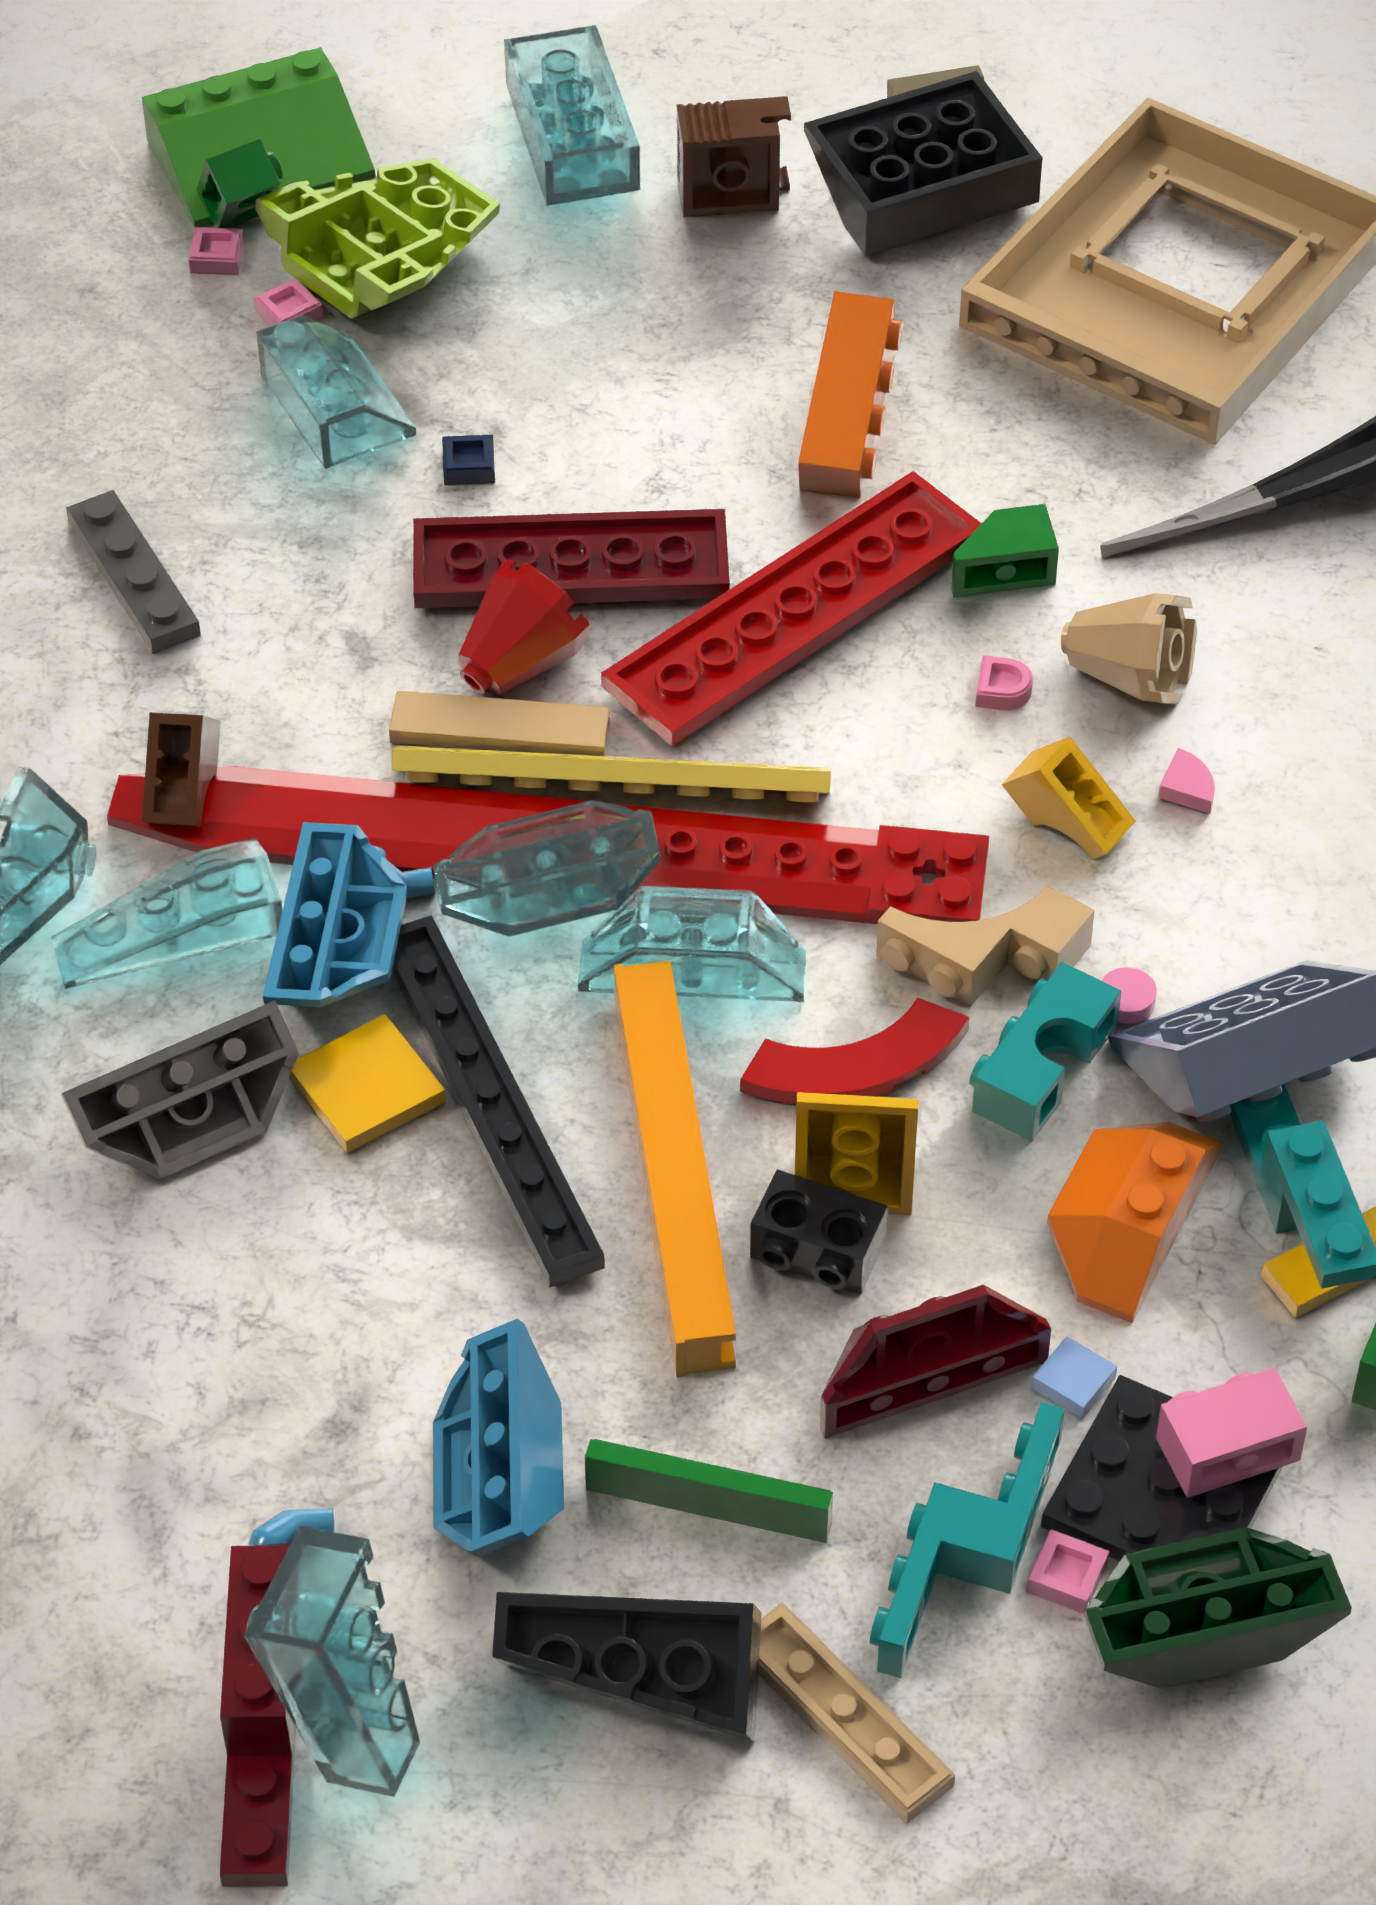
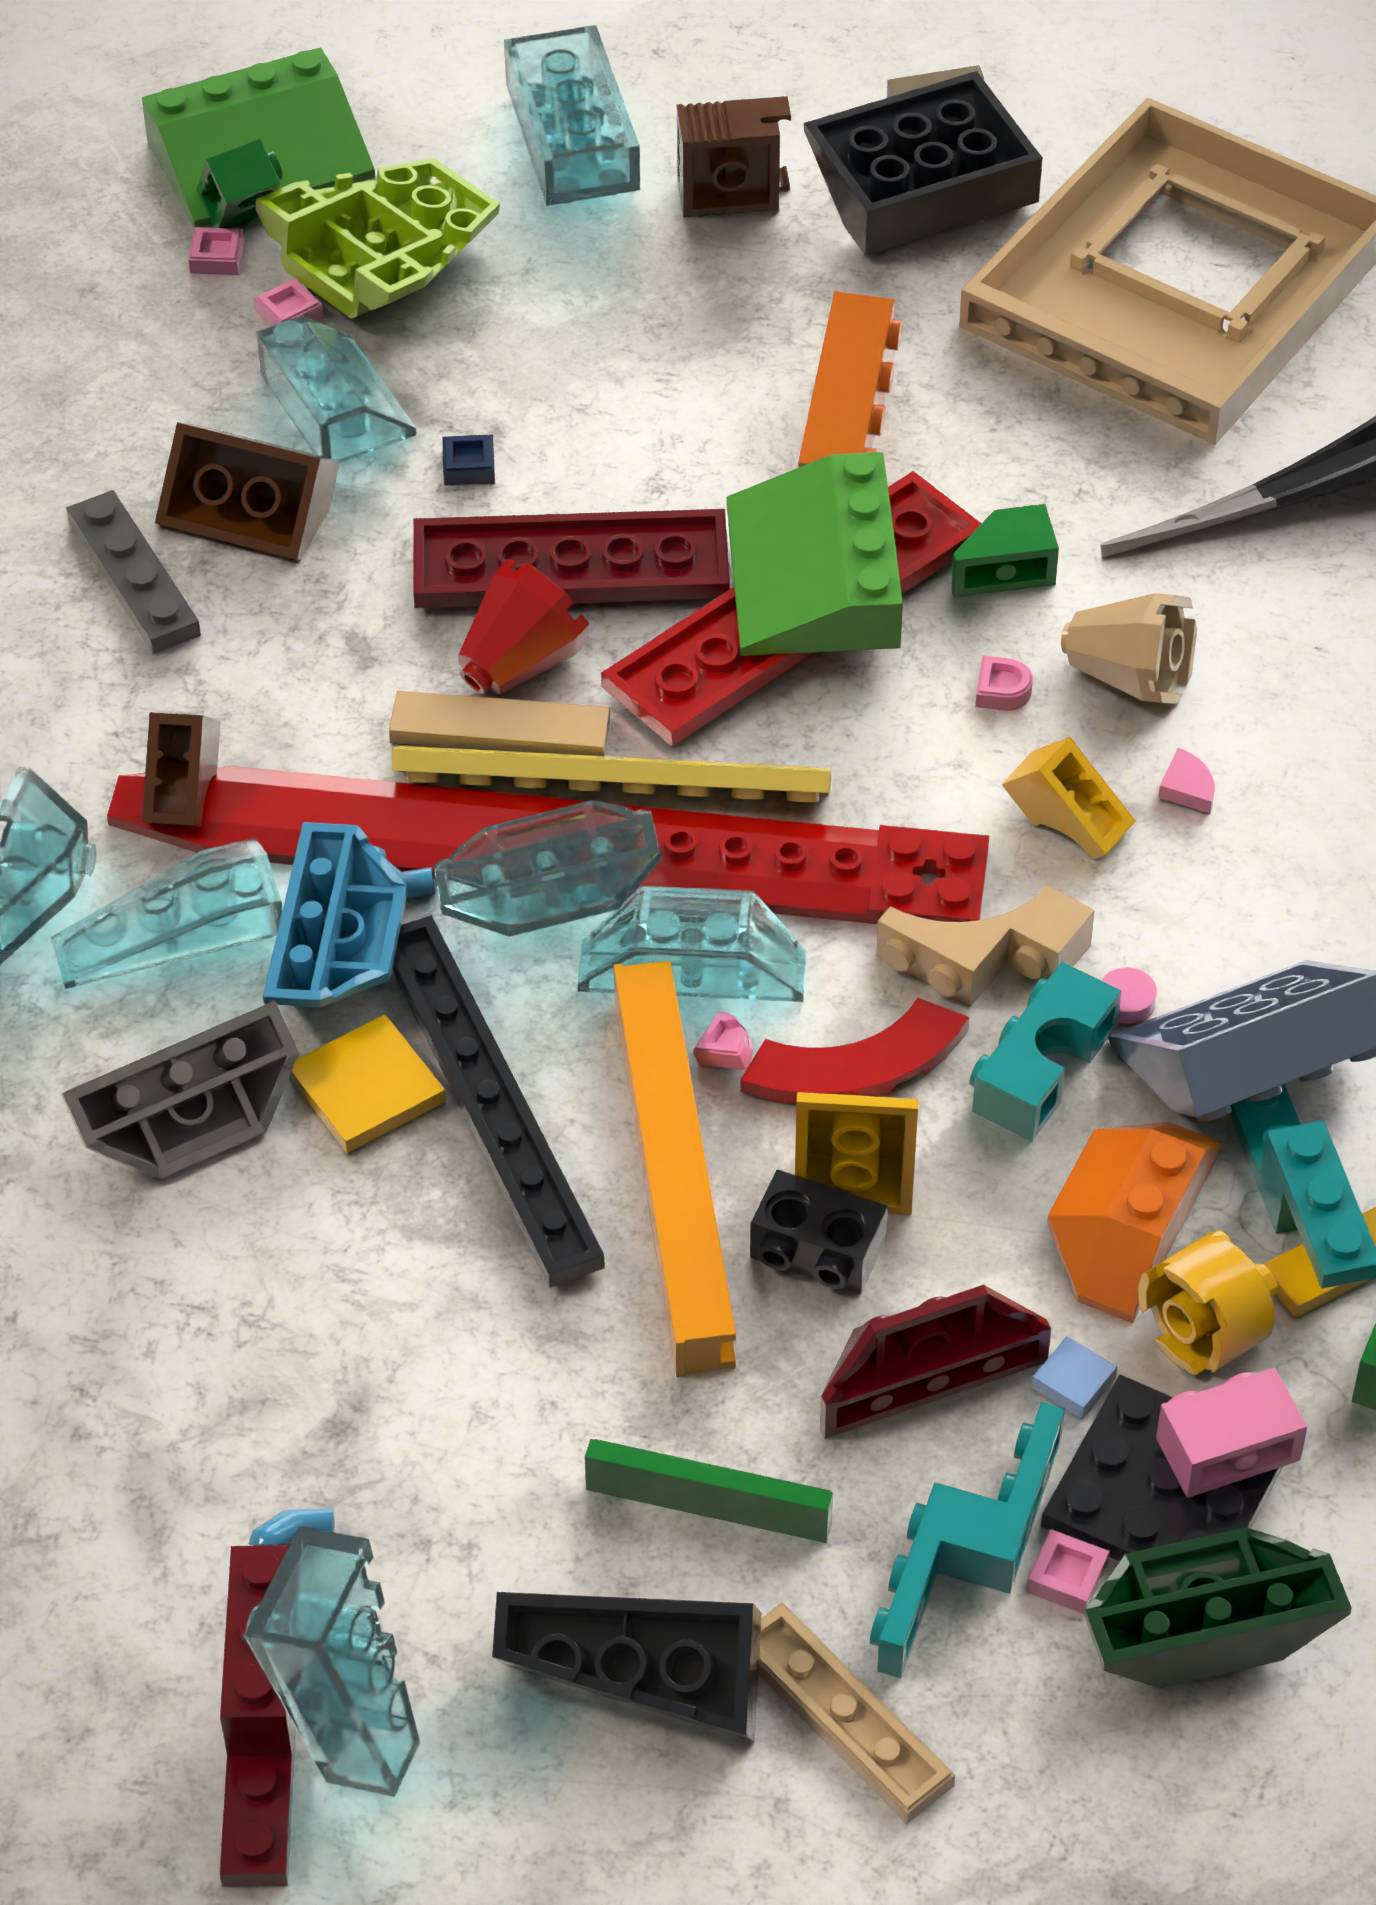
dark azure wedge [433,1319,564,1557] -> none
none -> reddish brown slope [155,422,340,560]
none -> bright pink tile [692,1011,753,1070]
none -> bright green slope [726,452,903,656]
none -> yellow brick [1138,1230,1278,1375]

